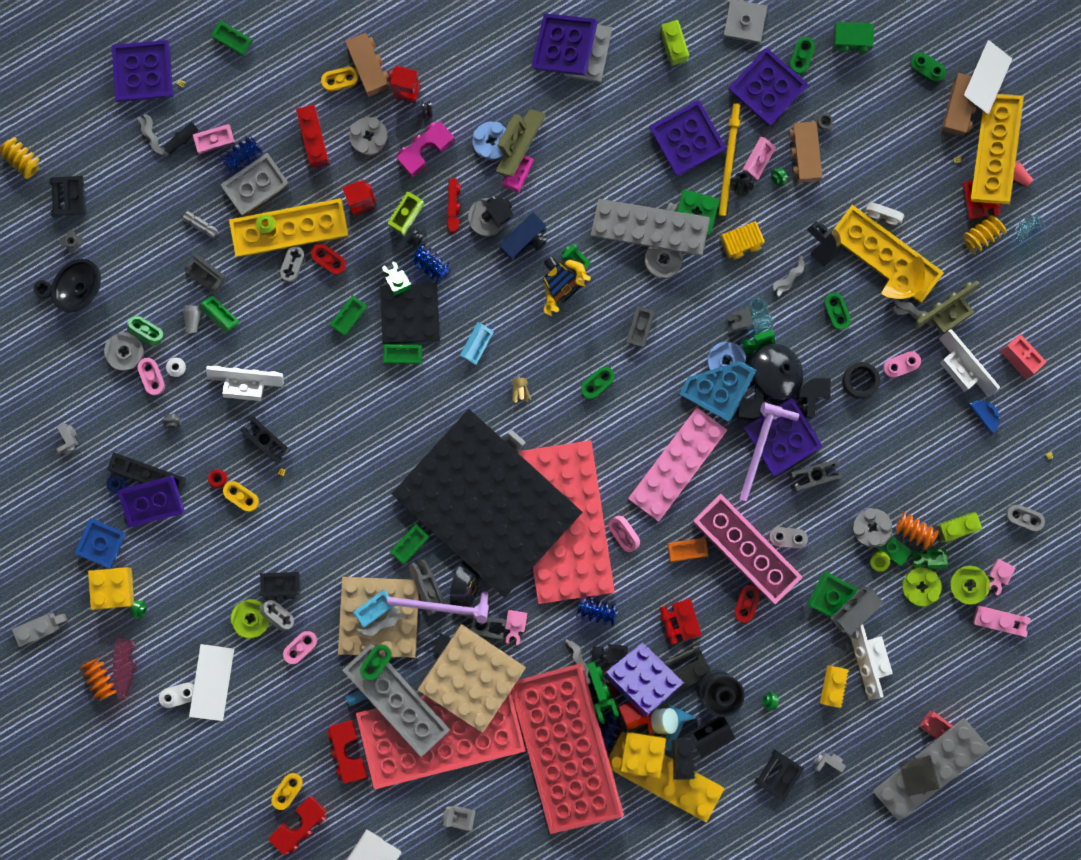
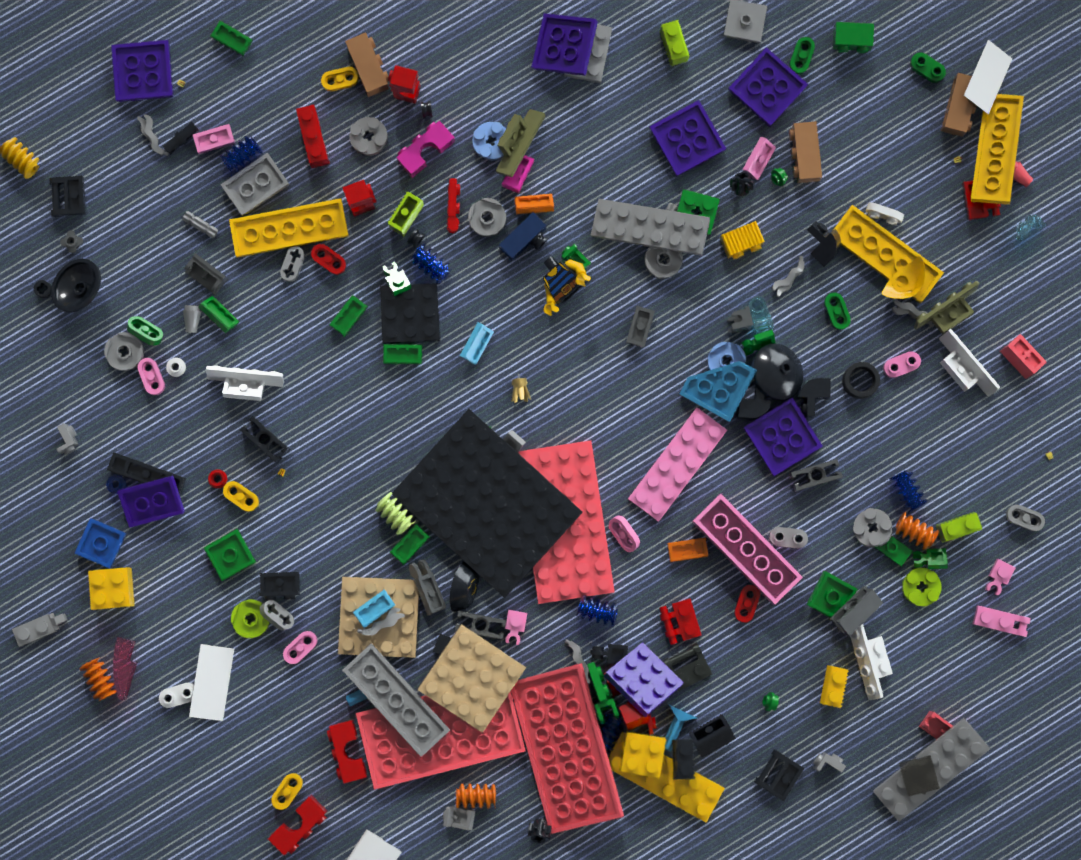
green plate [130,600,147,619] -> none
dark grey plate [161,414,182,429] -> none
lime plate [256,214,275,233] -> none
green plate [360,644,392,680] -> none
lavender bar [387,592,489,623] -> none
black brick [485,195,514,227] -> none
green plate [581,367,615,399] -> none
light aqua piece [651,708,678,734] -> none
black wheel [696,670,745,717] -> none
yellow bar [718,104,740,217] -> none
lavender bar [740,402,799,501] -> none
dark grey plate [813,113,834,133] -> none
lime tile [870,551,890,572] -> none
lime plate [950,566,990,605] -> none
yellow piece [963,215,1007,255] -> none
blue plate [968,400,999,435] -> none
none -> green plate [204,529,256,581]
none -> yellowish green piece [375,492,416,535]
none -> orange piece [456,783,496,809]
none -> orange plate [514,194,554,214]
none -> black gear [527,818,552,843]
none -> clear blue piece [889,470,928,512]

